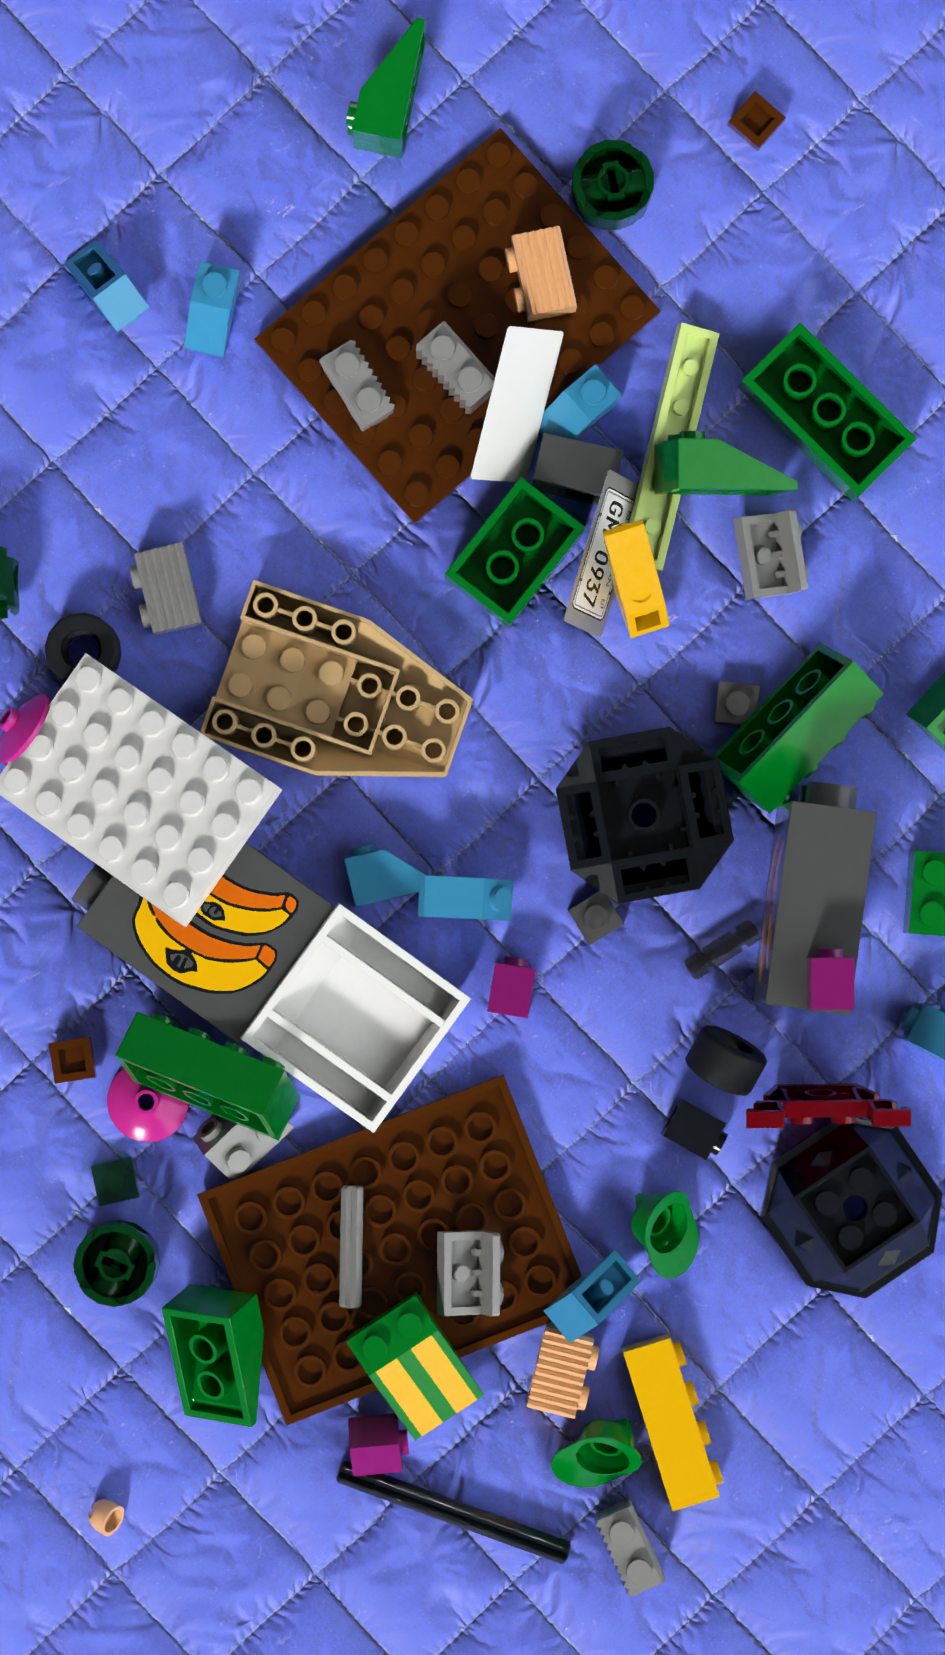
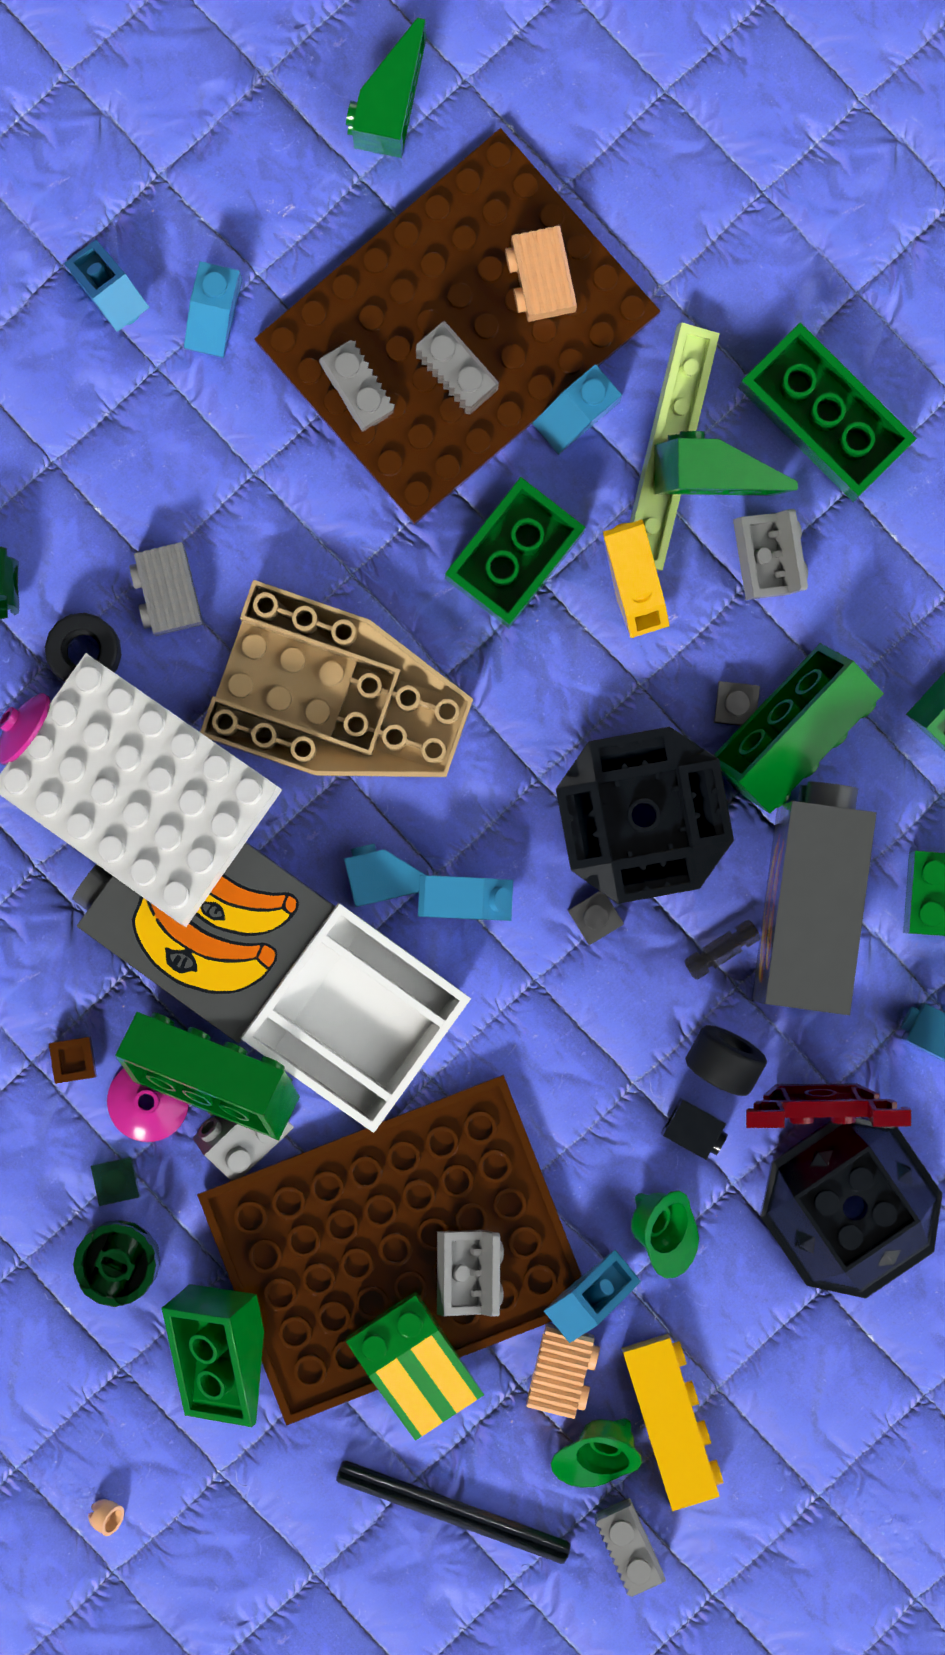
light grey axle [339,1185,364,1308] -> none
magenta brick [348,1413,409,1476] -> none
white sticker [471,326,564,482] -> none
magenta brick [487,956,536,1018] -> none
dark grey brick [532,433,623,505] -> none
sticker [564,470,638,637] -> none
dark green brick [571,140,654,230] -> none
reddish brown plate [728,91,786,151] -> none
magenta brick [807,949,854,1010] -> none

